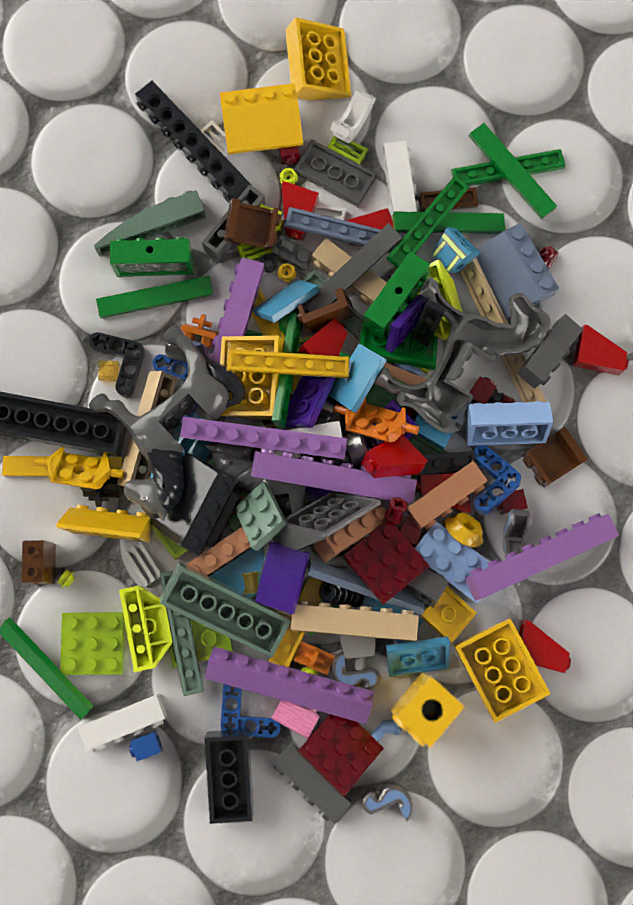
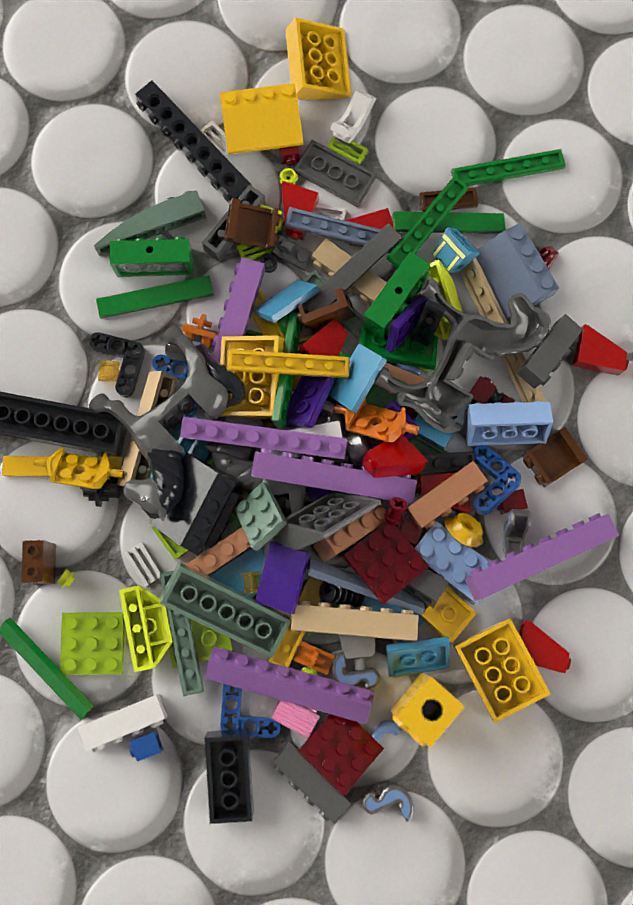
yellow slope [56,505,152,543] -> none
yellow plate [277,263,296,282] -> none
white brick [382,141,419,221] -> none
green tile [469,122,557,220] -> none

